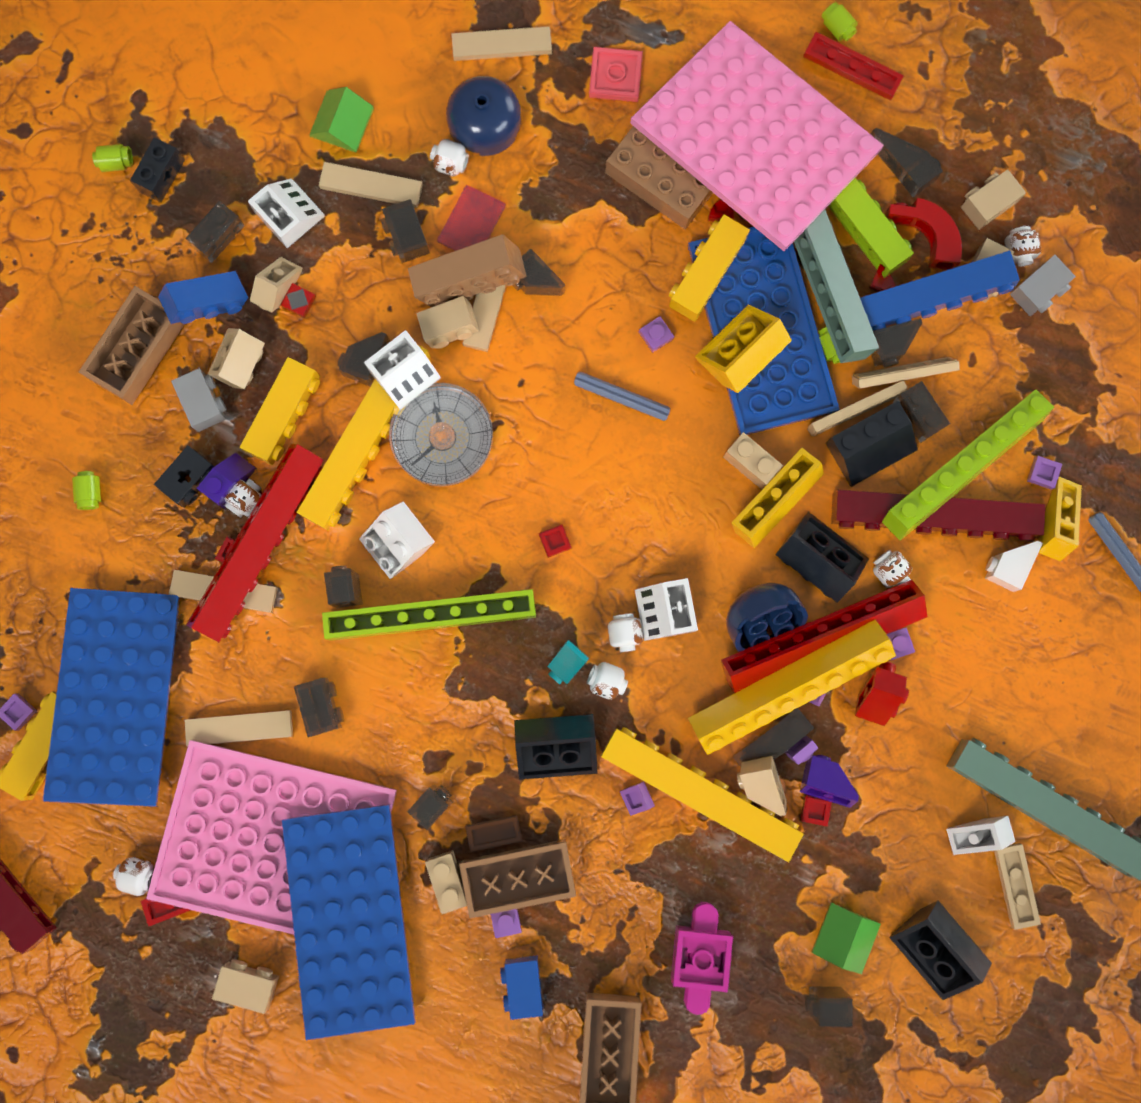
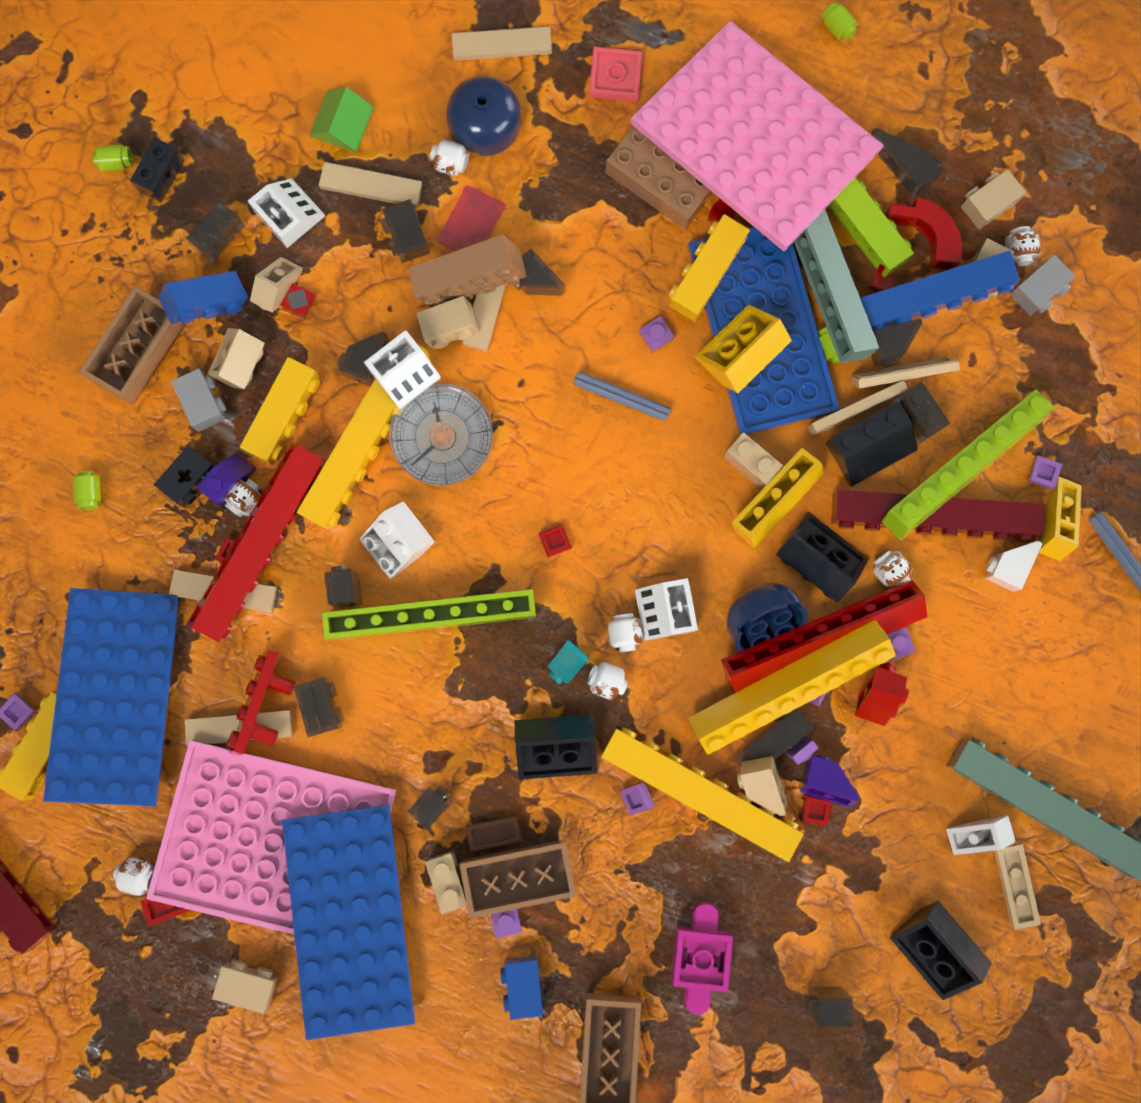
red plate [803,32,904,101] -> none
bright green slope [811,902,881,974] -> none
none -> red plate [227,650,296,756]

